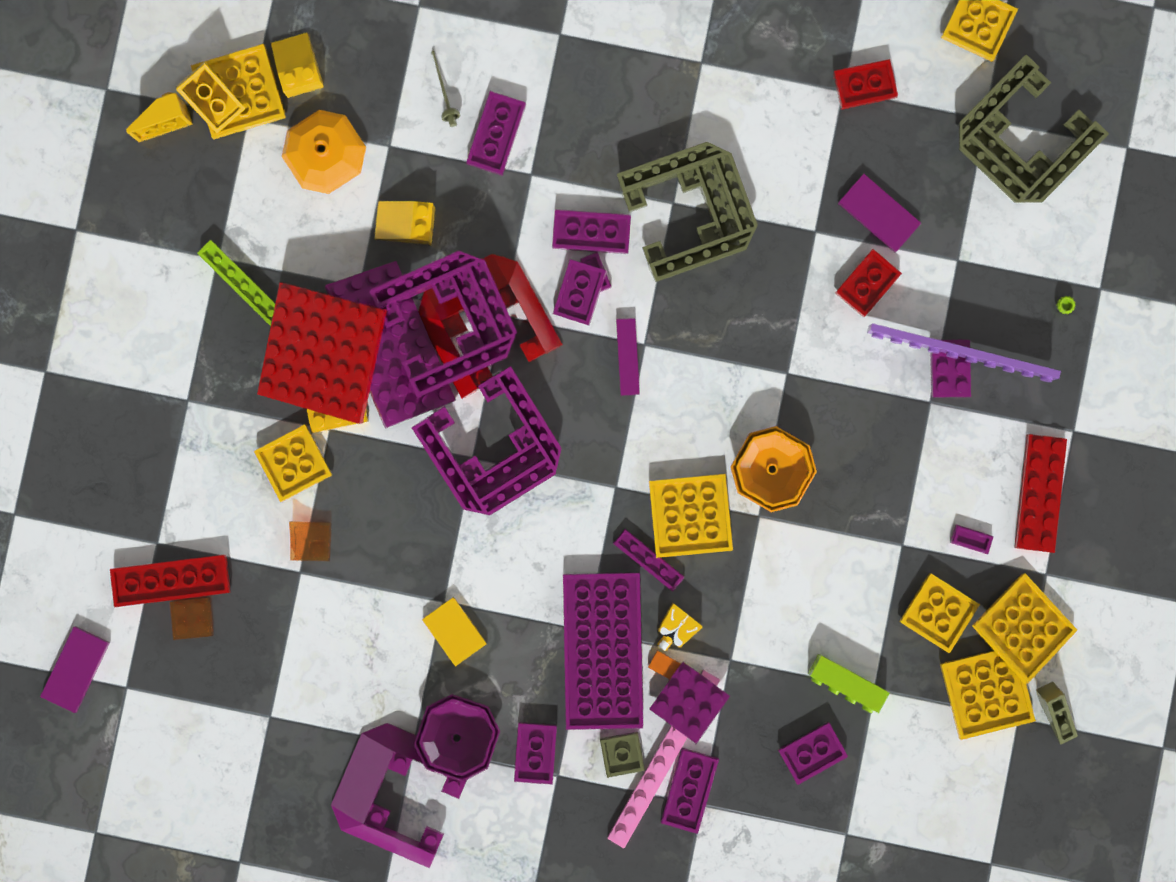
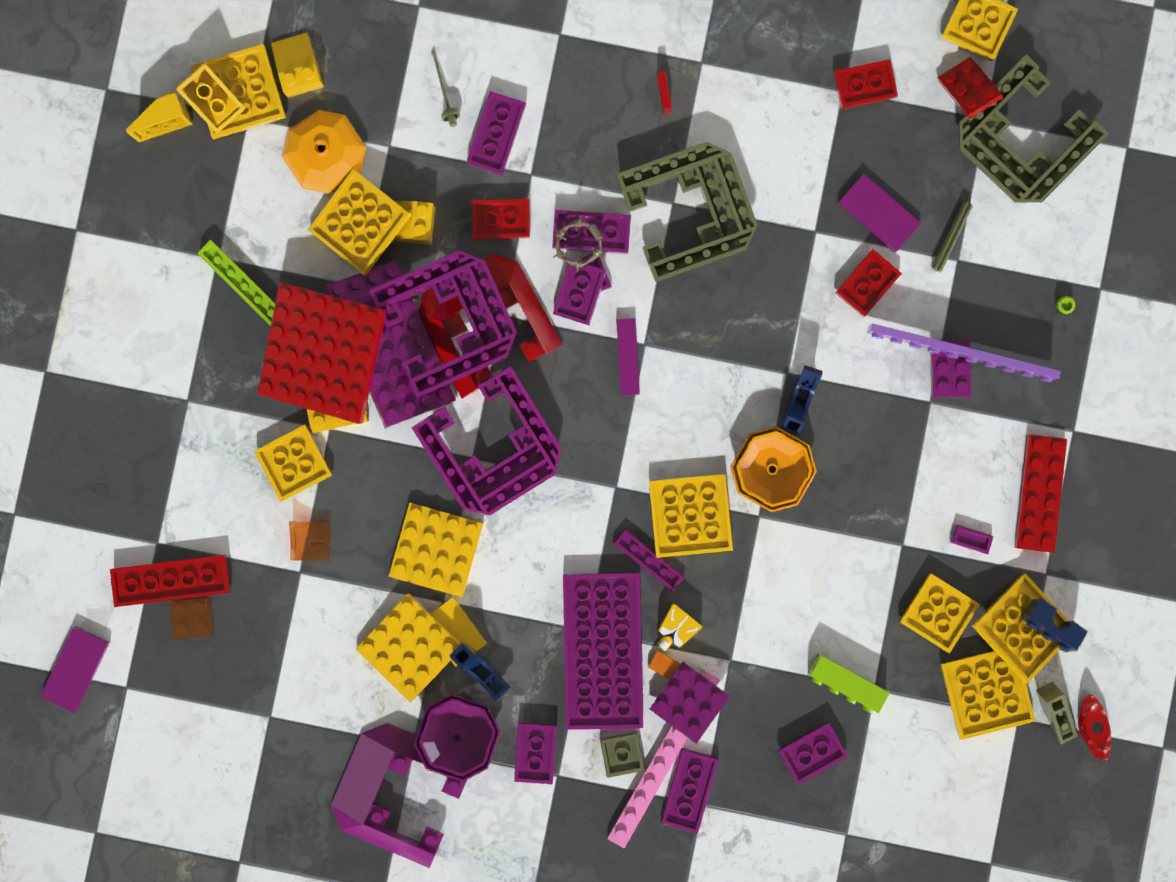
none -> yellow plate [308,169,411,276]
none -> yellow plate [356,593,461,703]
none -> yellow plate [388,502,484,597]
none -> dark blue arch [449,643,511,701]
none -> red plate [472,199,530,240]
none -> dark tan piece [553,216,603,272]
none -> red tile [657,71,672,114]
none -> dark blue arch [781,365,823,436]
none -> olive axle [932,202,973,272]
none -> red plate [937,56,1003,119]
none -> dark blue arch [1021,598,1088,652]
none -> red piece [1078,694,1111,761]

